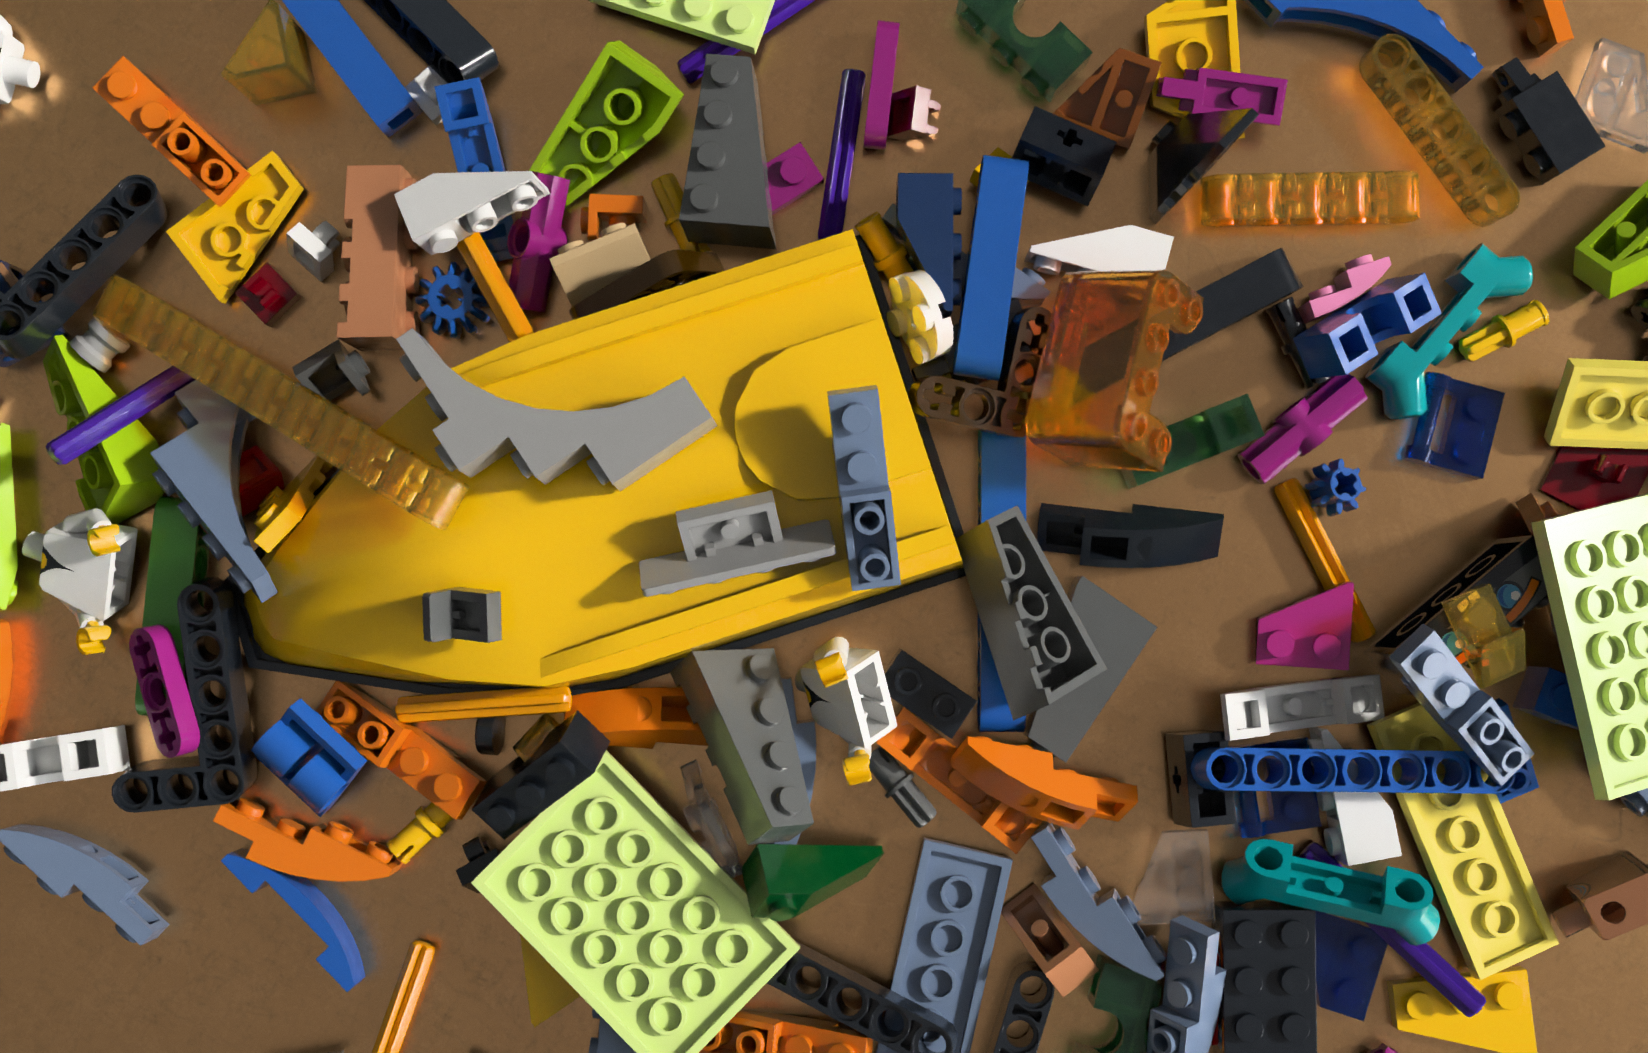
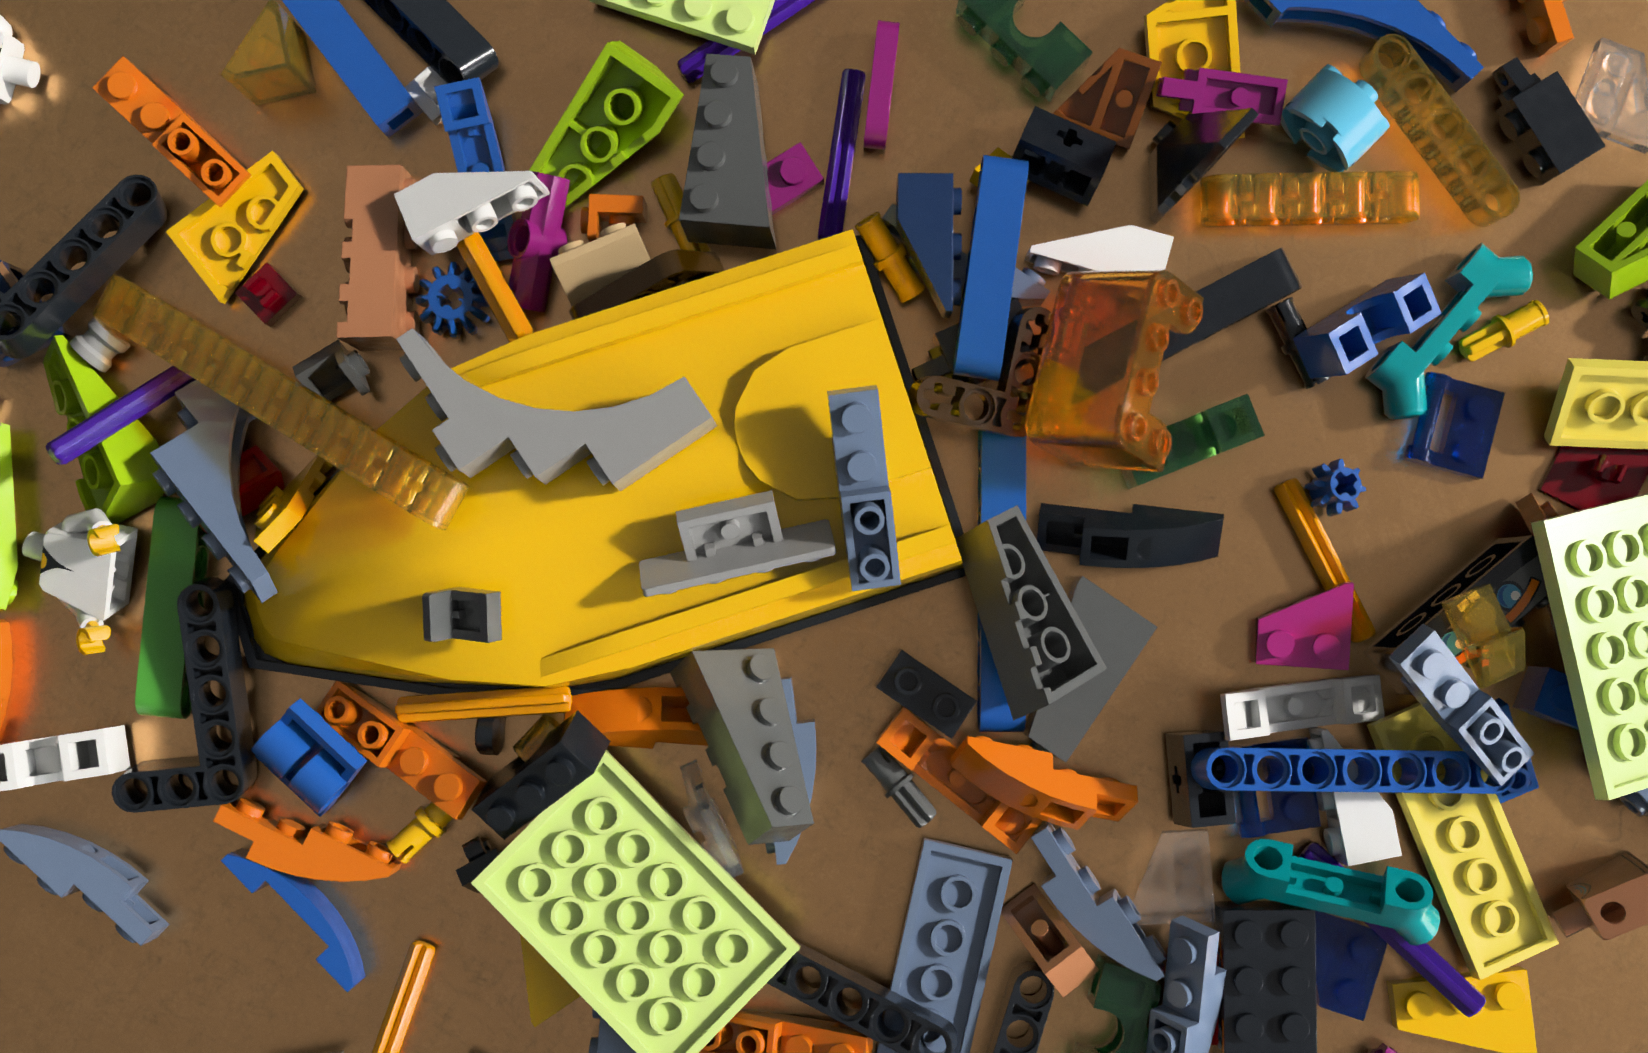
magenta beam [129,624,200,758] -> none
white tile [286,221,340,282] -> none
dark green slope [741,844,884,921] -> none
white torso [795,637,897,786] -> none
dark red tile [887,85,941,141] -> none
plate [887,270,953,365] -> none
magenta piece [1237,374,1368,484] -> none
bright pink slope [1297,254,1392,324] -> none
none -> medium azure brick [1281,64,1390,174]

